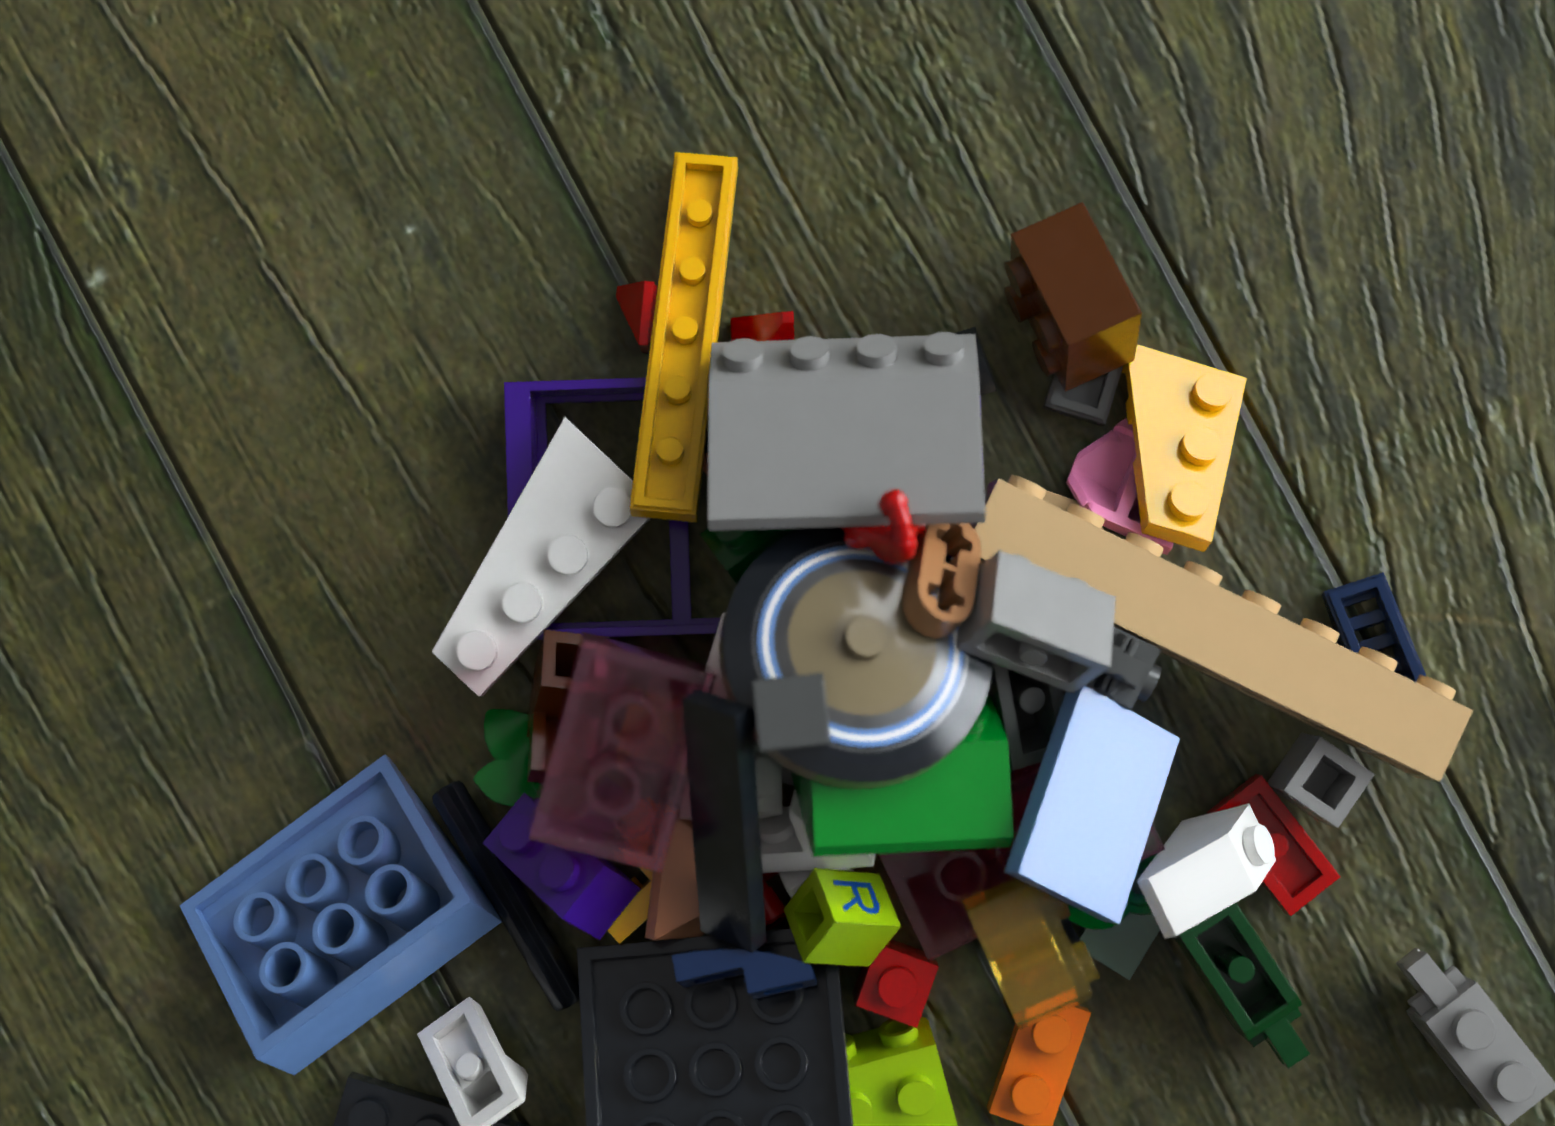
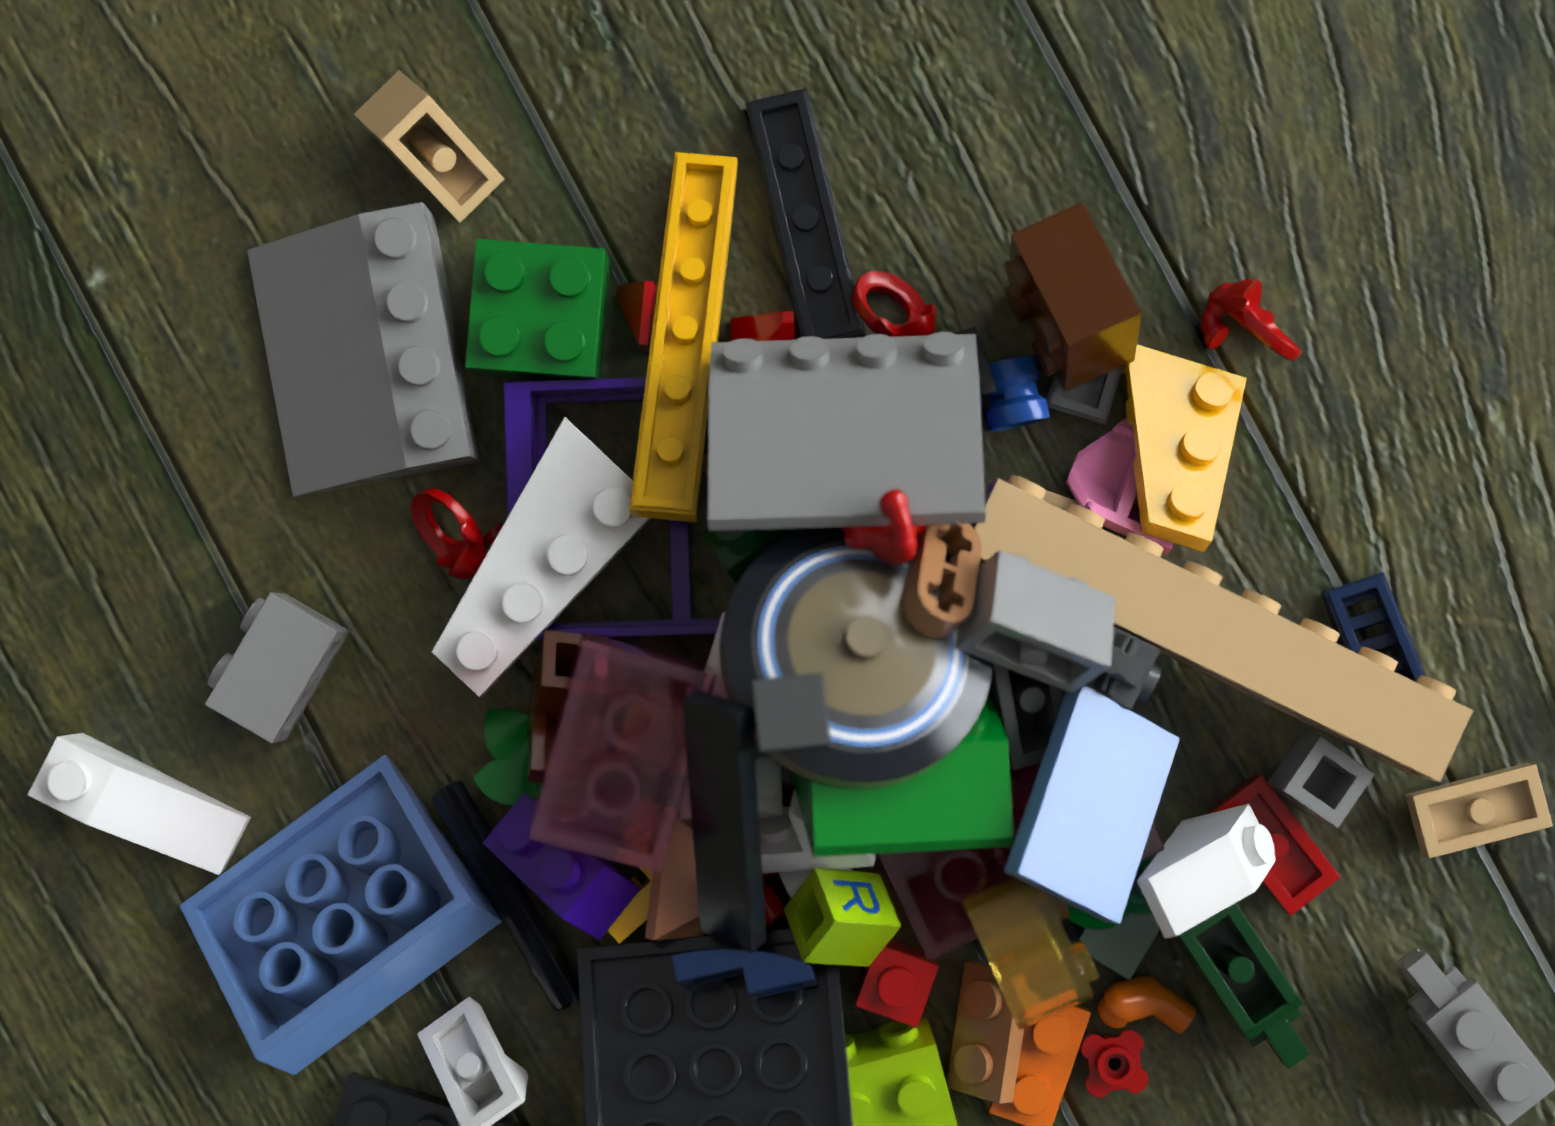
none -> white slope [28,733,251,875]
none -> light grey brick [205,592,350,743]
none -> light grey slope [247,202,481,498]
none -> tan slope [353,70,504,223]
none -> red piece [410,488,504,579]
none -> green brick [465,239,611,381]
none -> black tile [746,88,866,339]
none -> red piece [851,271,936,337]
none -> medium nougat plate [947,960,1030,1104]
none -> blue wheel [984,355,1050,432]
none -> red plate [1080,1029,1148,1098]
none -> orange arm [1097,975,1197,1034]
none -> red piece [1201,278,1303,361]
none -> tan plate [1405,763,1553,859]

